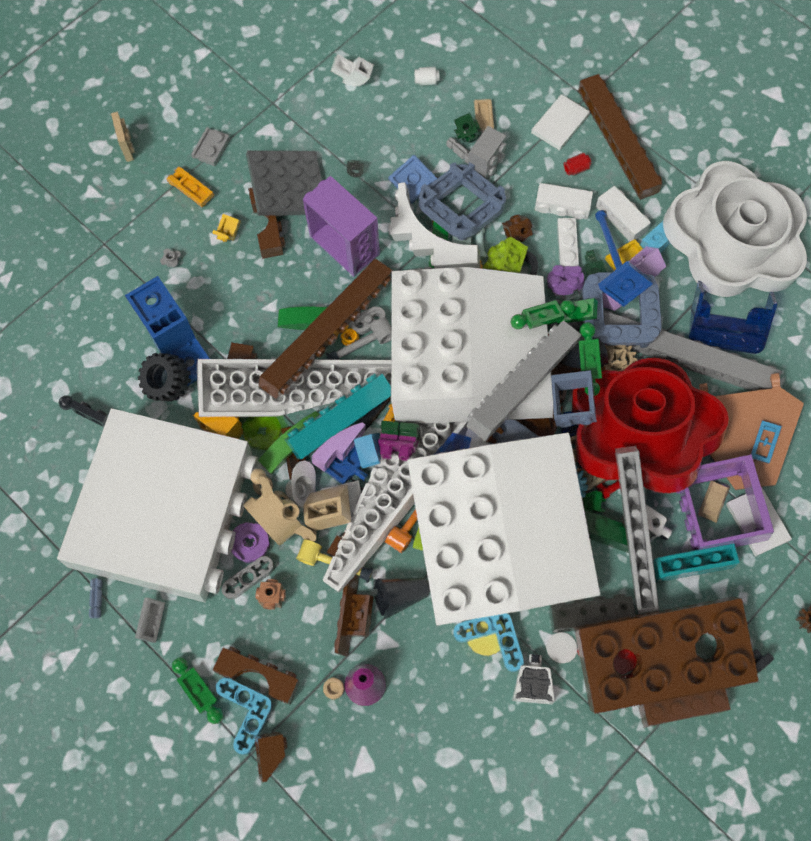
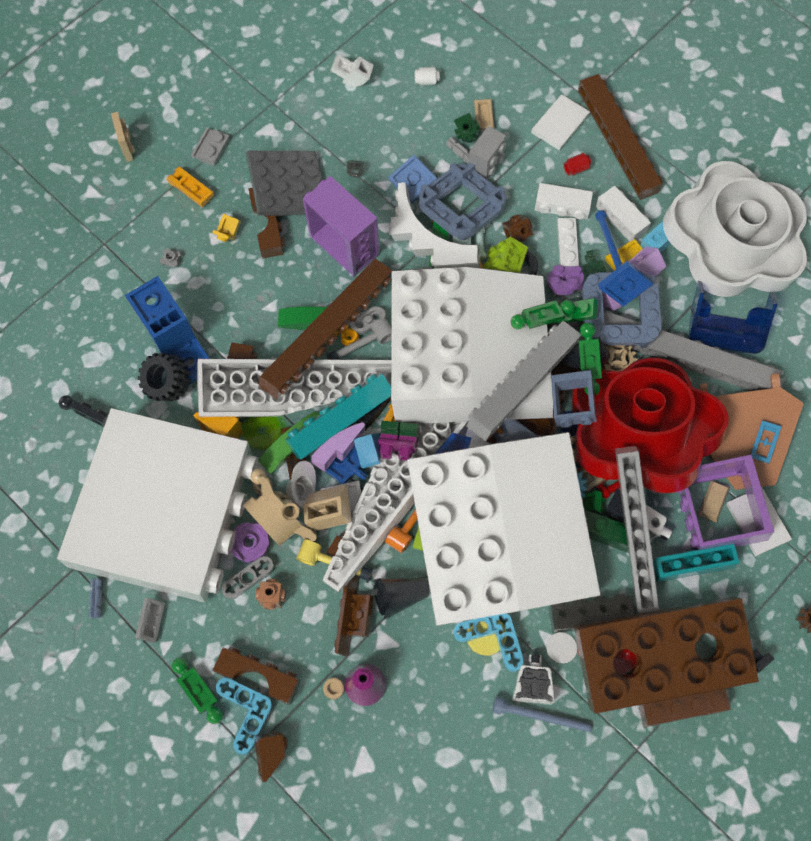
none -> sand blue piece [492,696,592,732]
none -> black brick [604,489,624,523]

